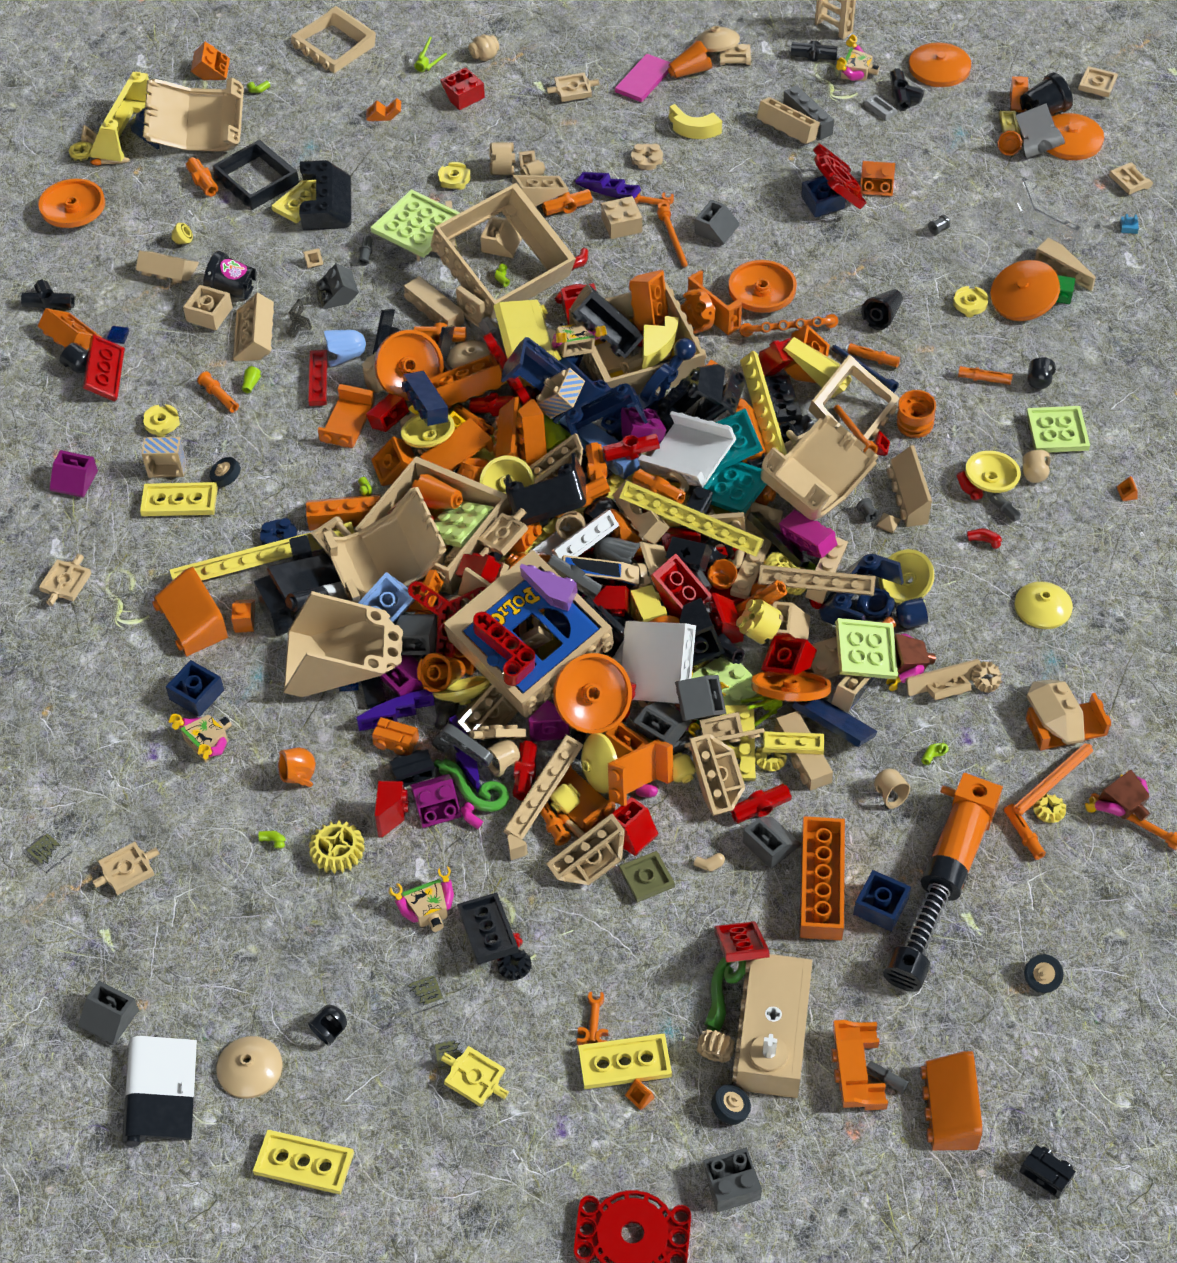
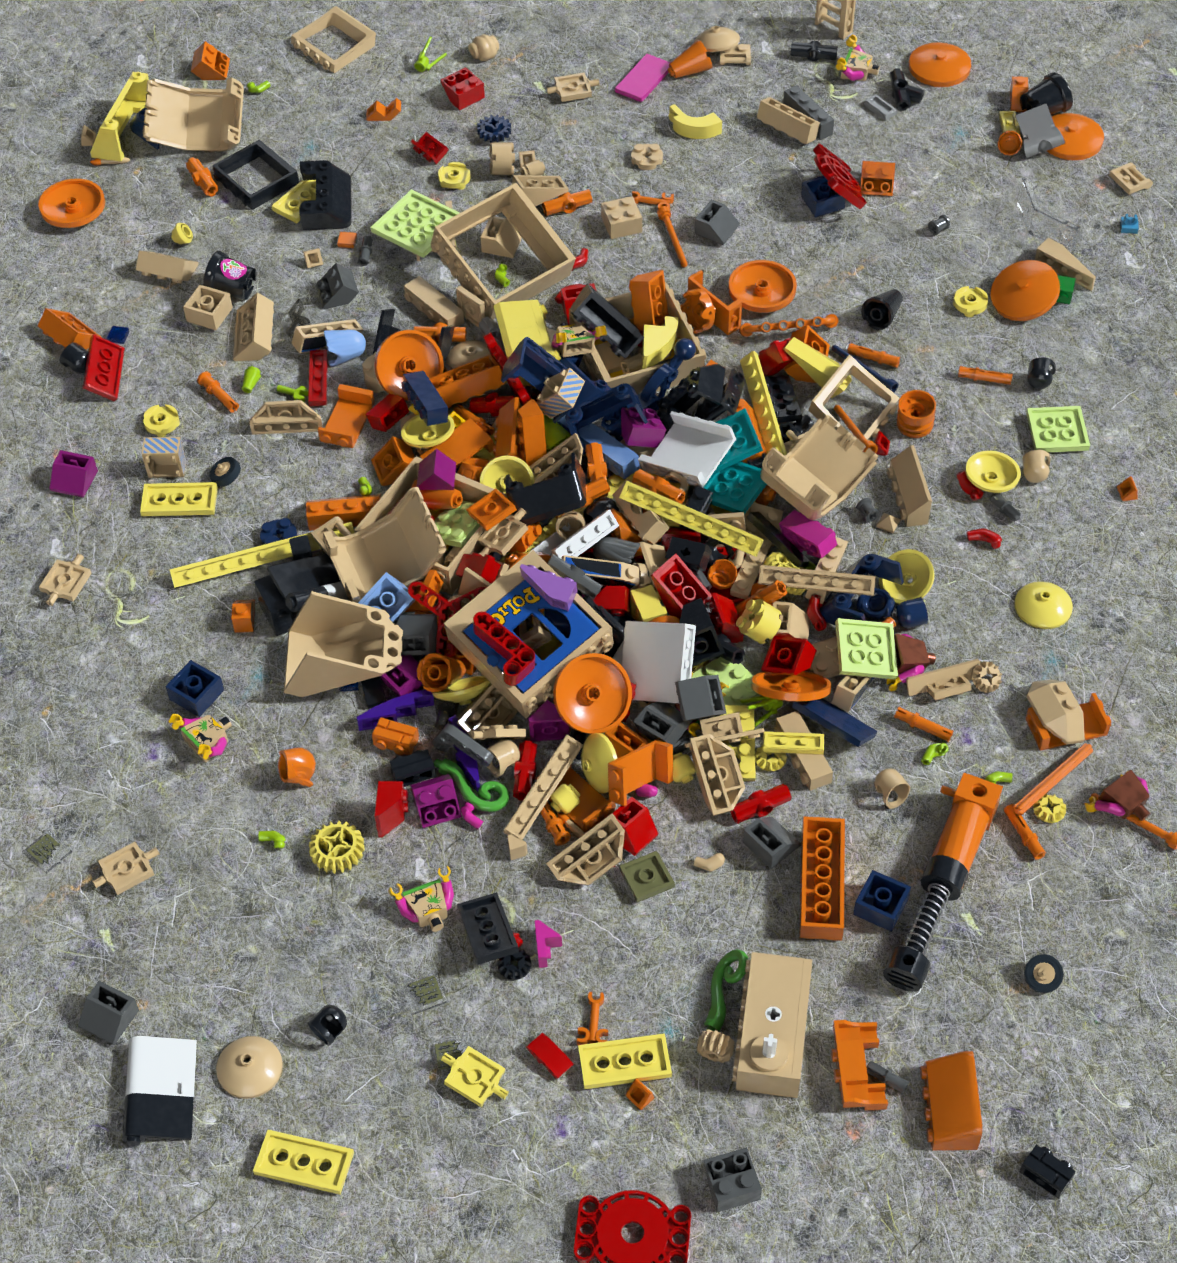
black piece [21,279,75,310] -> none
light yellow gear [69,142,93,161] -> none
orange windscreen [152,567,228,657] -> none
dark purple slope [575,172,641,199] -> none
red piece [602,434,660,461] -> none
black wheel [711,1084,751,1125] -> none
red tile [714,921,770,963] -> none
tan plate [1078,66,1118,98] -> none
none -> tan wedge [249,400,323,435]
none -> lime bar [277,385,309,403]
none -> tan slope [292,319,363,354]
none -> orange tile [337,232,357,248]
none -> red bracket [410,132,449,164]
none -> magenta slope [417,449,456,490]
none -> orange tile [466,489,517,531]
none -> dark blue gear [477,115,511,143]
none -> red slope [526,1032,574,1079]
none -> dark pink slope [535,920,562,968]
none -> red arm [807,594,827,631]
none -> orange pin [894,706,954,743]
none -> lime arm [985,771,1013,784]

